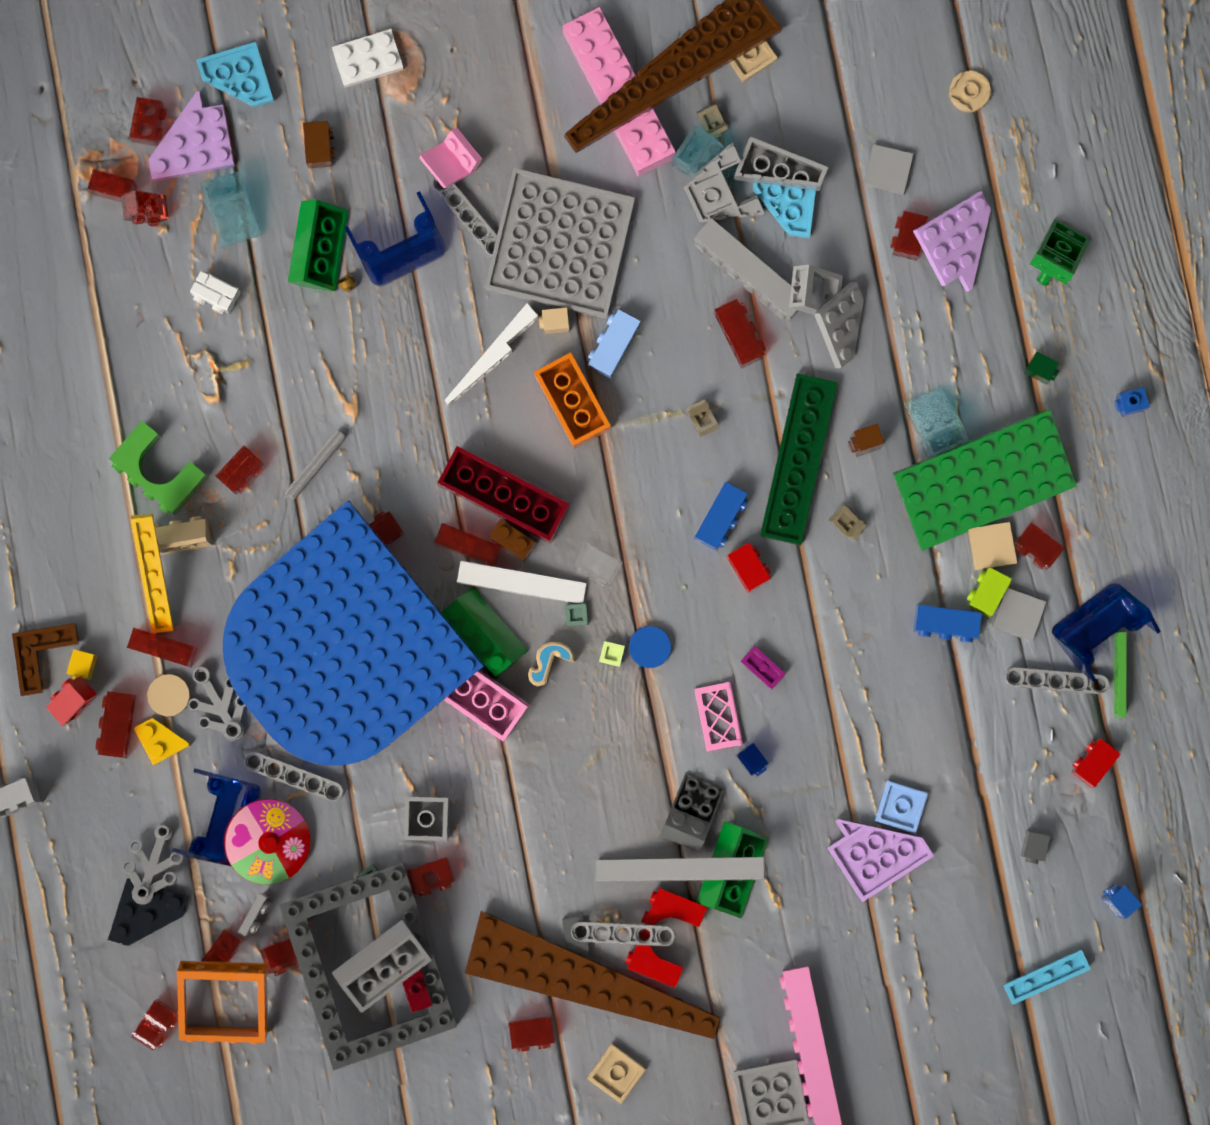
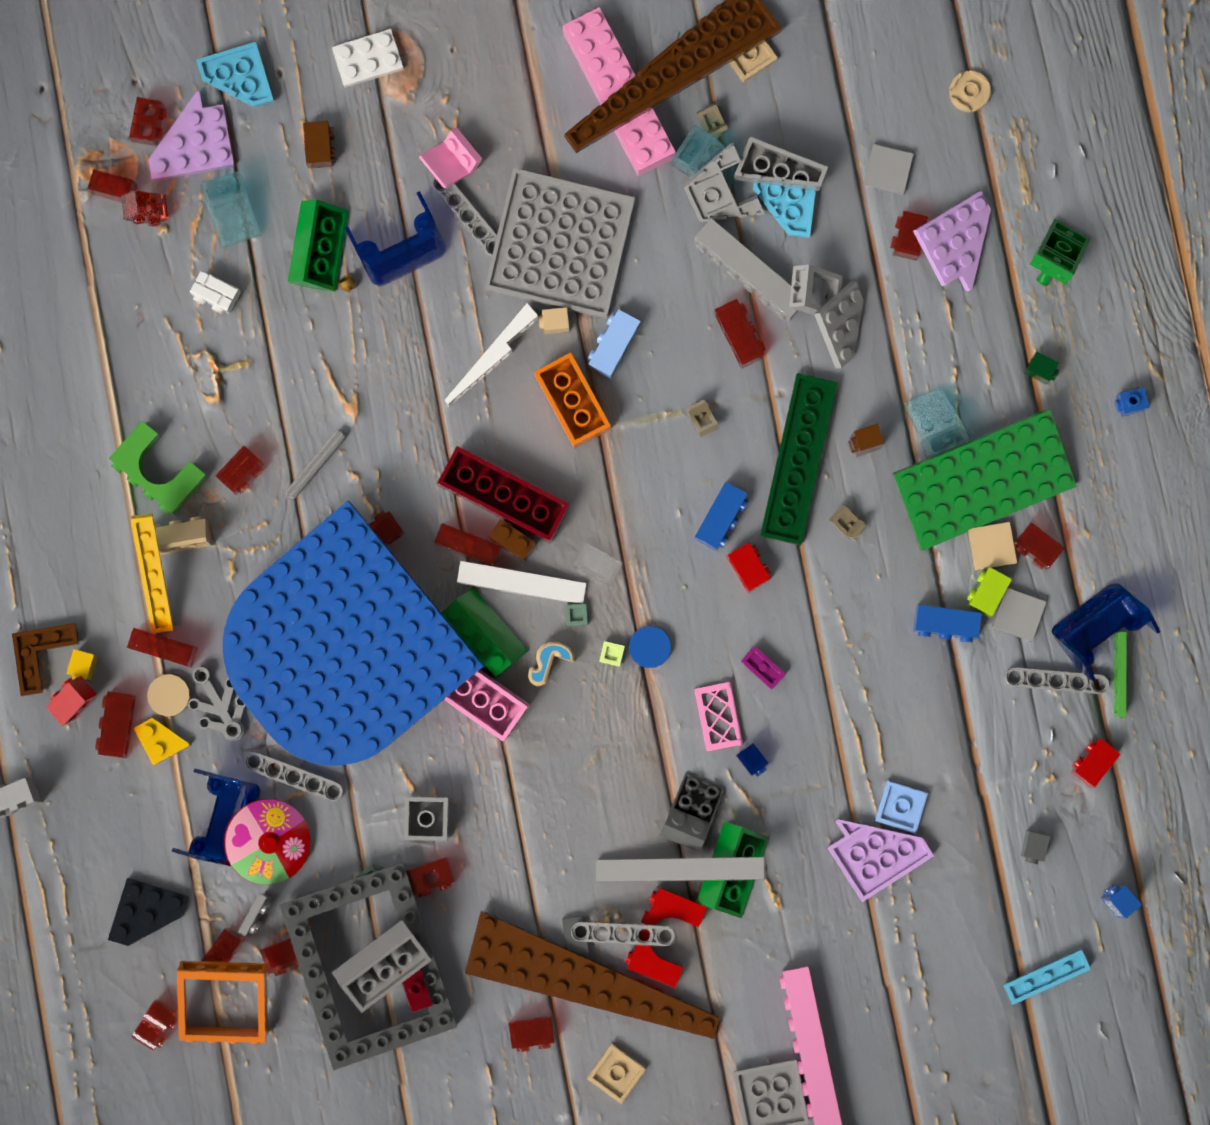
light grey plant [122,824,184,905] -> none

